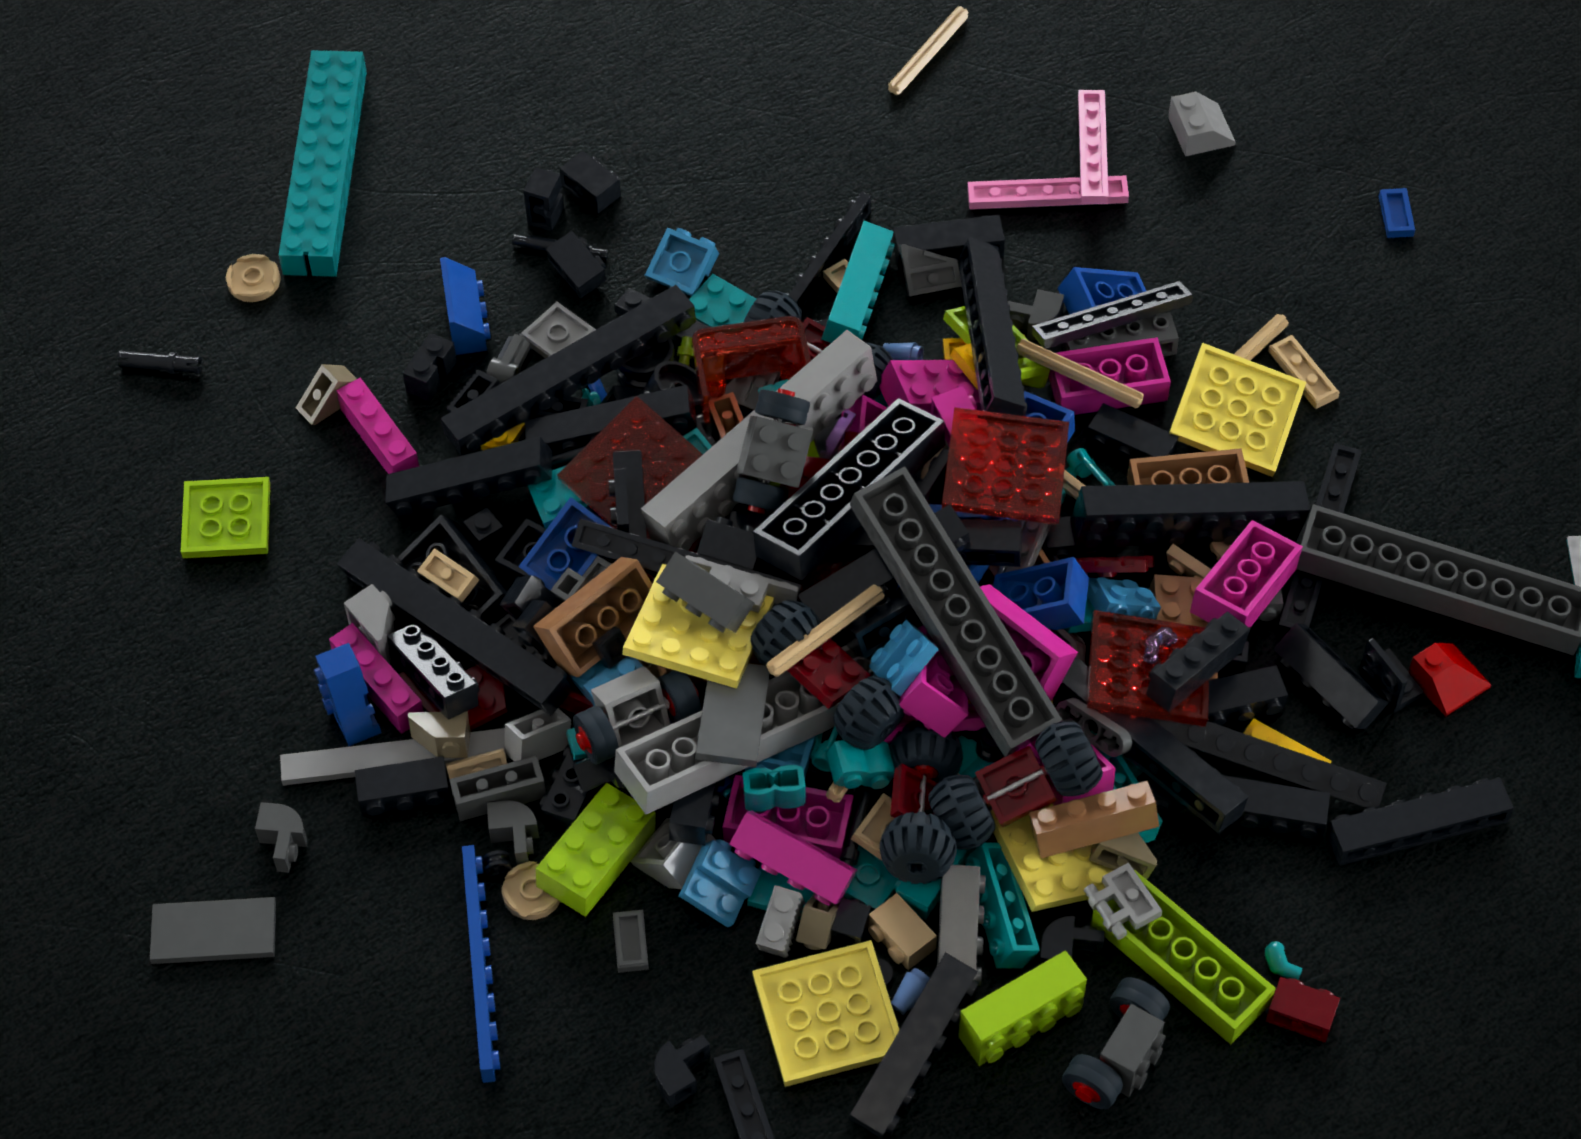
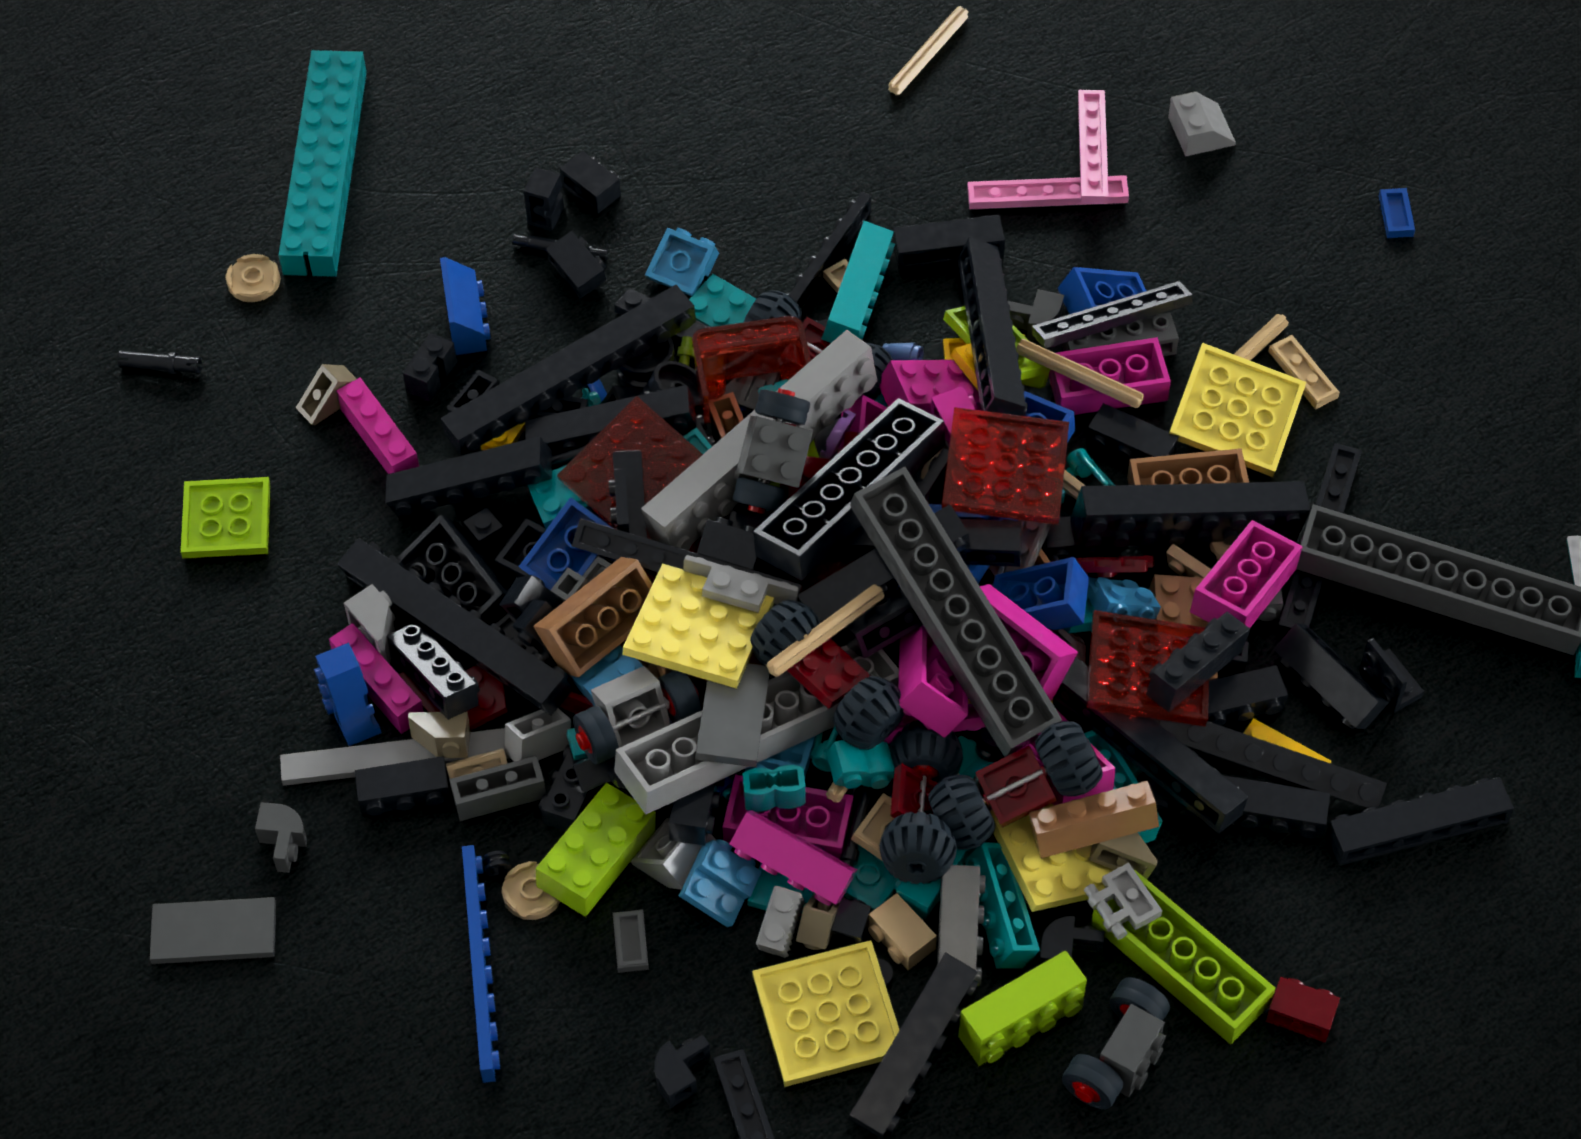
tan plate [417,548,479,602] -> none
dark grey piece [486,334,531,384] -> none
dark grey brick [487,801,539,865] -> none
light grey tile [519,302,596,358] -> none
black tile [592,626,626,669] -> none
dark grey brick [656,552,755,633] -> none
dark azure plate [869,620,939,697] -> none
medium blue cone [891,968,930,1015] -> none
dark grey wing [899,244,962,296] -> none
dark grey beam [1056,698,1132,757] -> none
clear purple arm [1143,627,1177,664] -> none
teal arm [1265,941,1303,980] -> none
red slope [1408,643,1491,716] -> none

